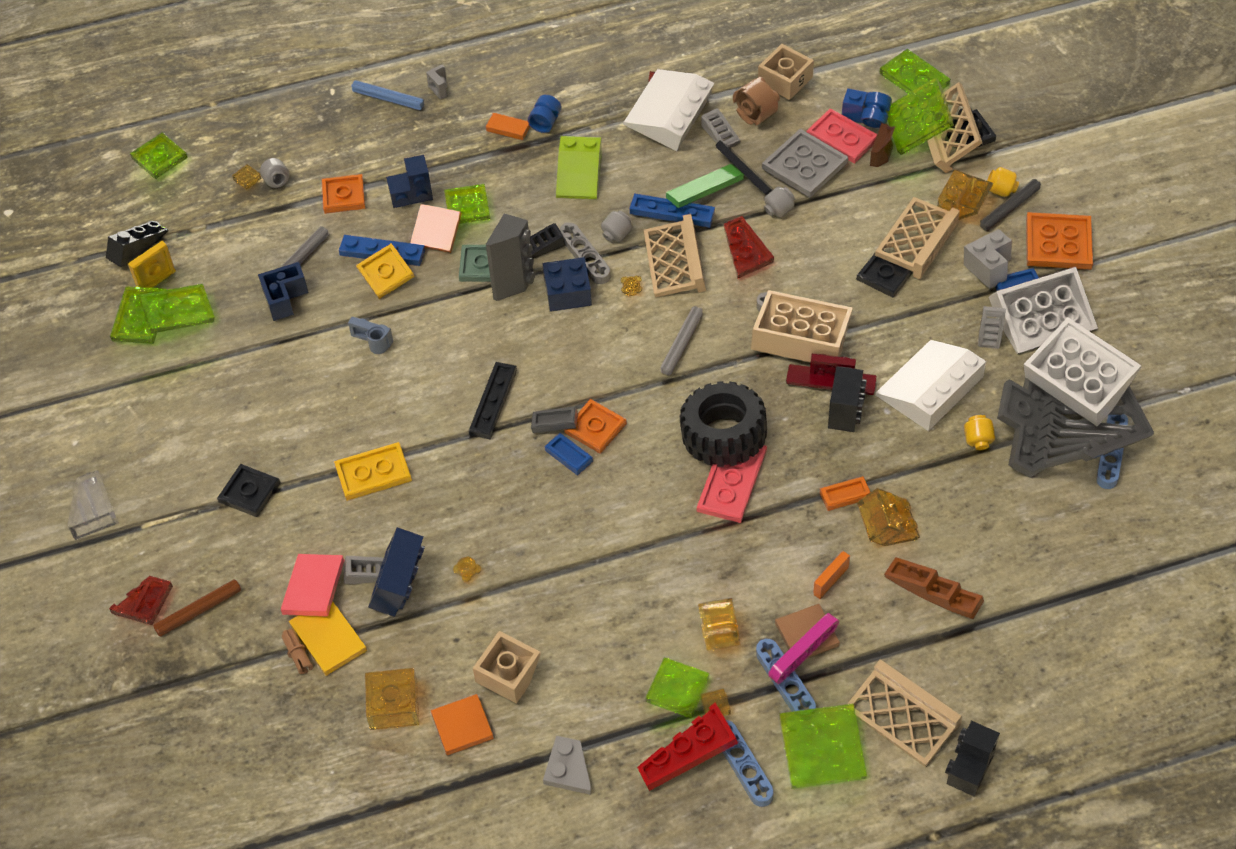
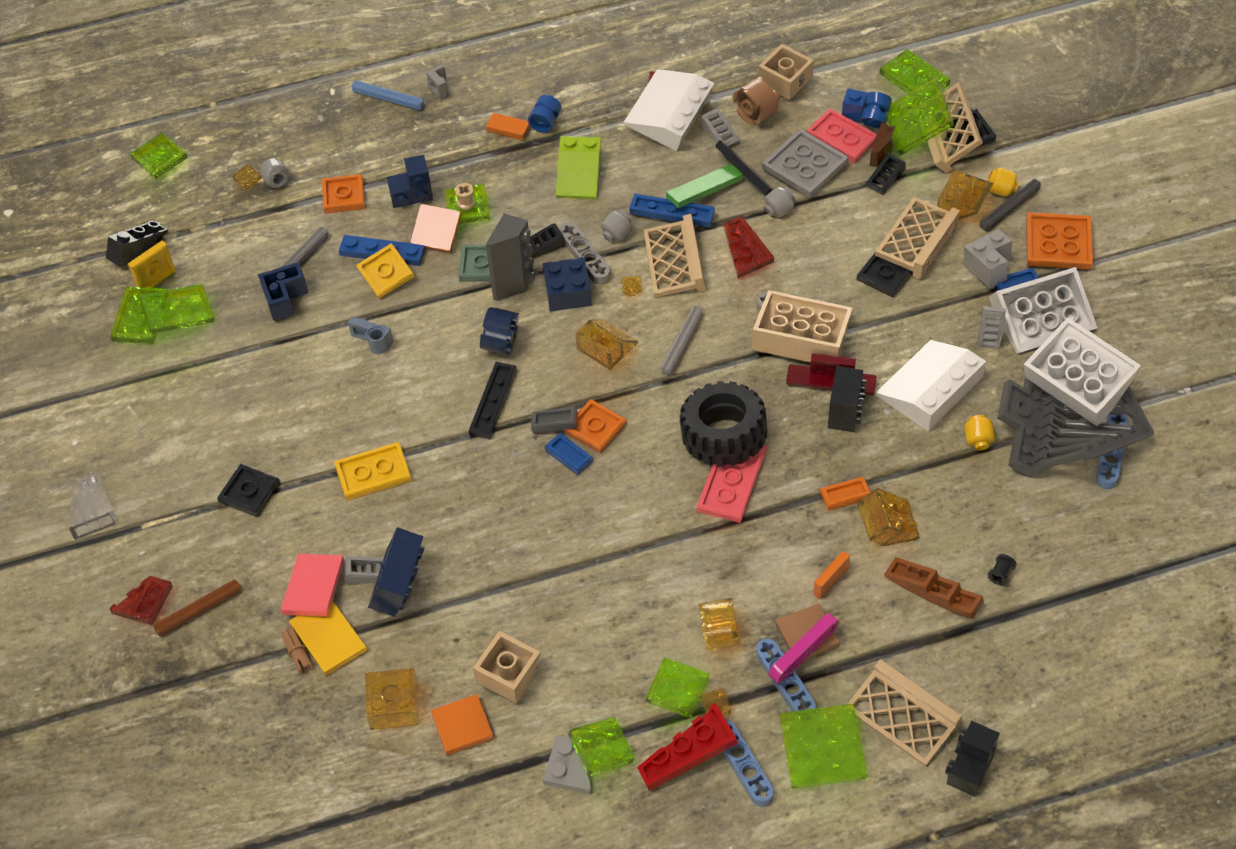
clear yellow plate [453,556,481,582] -> none
none -> tan bush [455,183,475,210]
none -> dark blue brick [480,307,519,355]
none -> clear neon green plate [568,717,635,776]
none -> clear yellow slope [576,319,638,370]
none -> black slope [865,153,906,195]
none -> black bush [988,554,1017,586]

